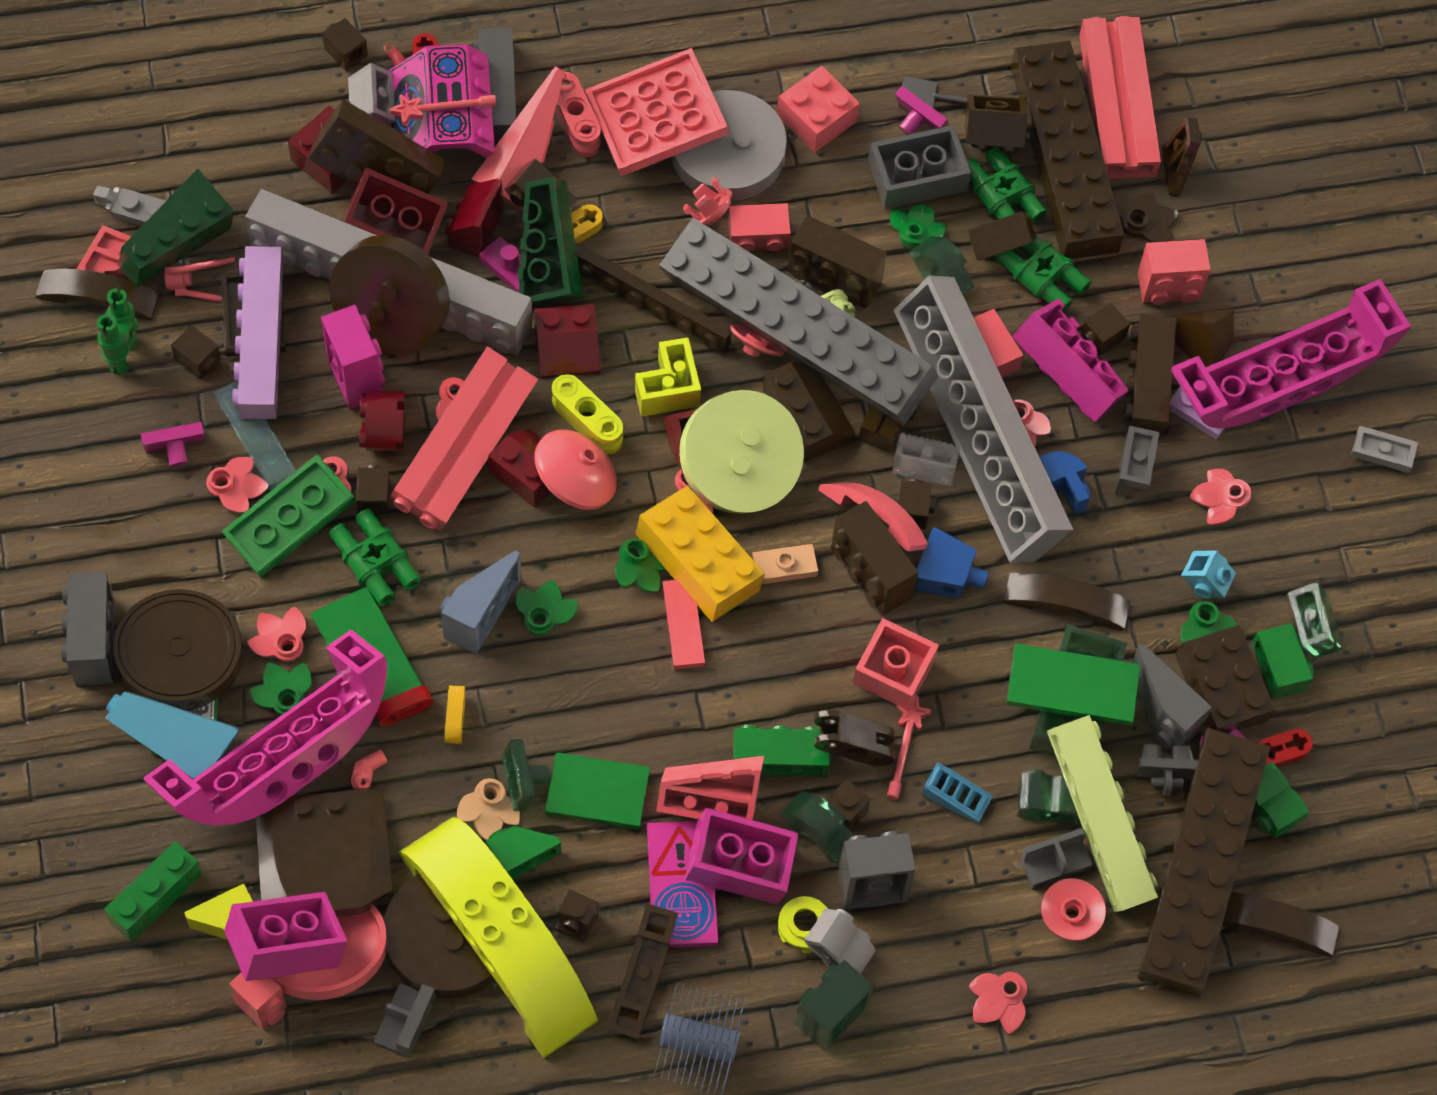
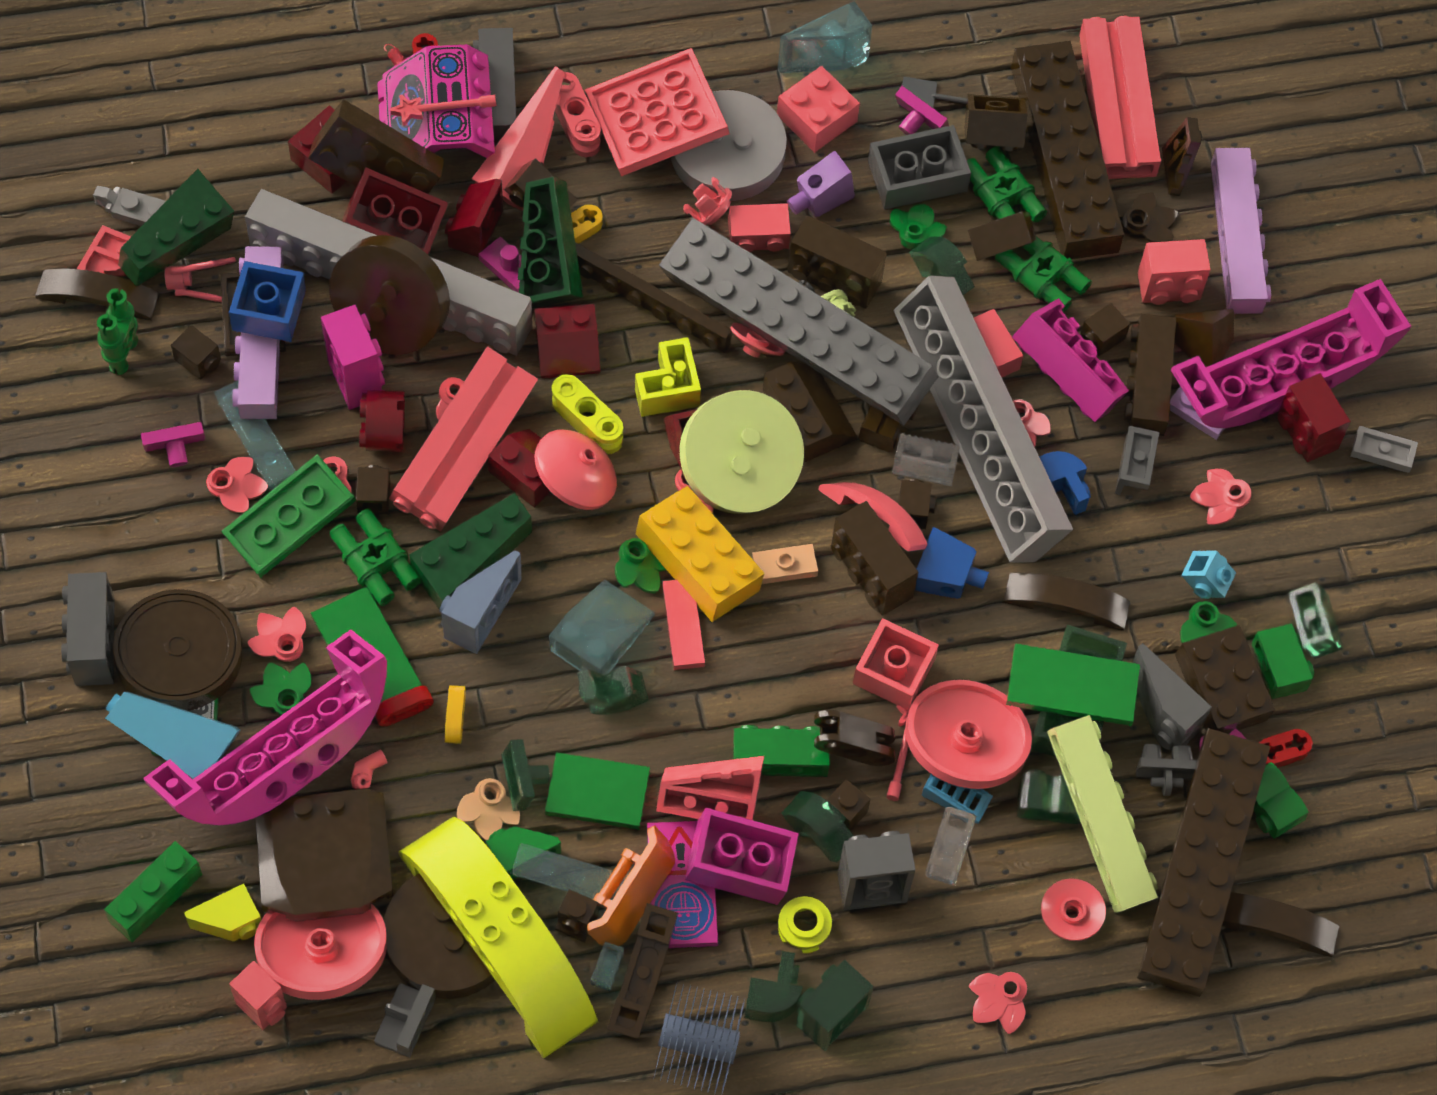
dark pink brick [224,892,347,981] -> none
dark brown brick [322,18,368,71] -> none
light grey brick [348,63,395,126] -> none
green plate [516,580,578,635] -> none
light grey brick [805,908,876,982] -> none
dark grey panel [1020,828,1092,889] -> none
none -> blue brick [229,261,306,342]
none -> dark green wedge [409,493,532,610]
none -> clear light blue tile [511,843,628,900]
none -> clear light blue slope [549,580,655,684]
none -> clear green brick [577,666,649,715]
none -> orange piece [587,825,675,948]
none -> clear light blue piece [591,942,624,991]
none -> clear green brick [744,951,803,1022]
none -> clear light blue slope [778,1,872,73]
none -> medium lavender torso [787,151,855,217]
none -> coral dish [905,680,1032,789]
none -> clear brick [925,807,976,885]
none -> lavender brick [1211,148,1271,314]
none -> dark red brick [1278,373,1351,462]

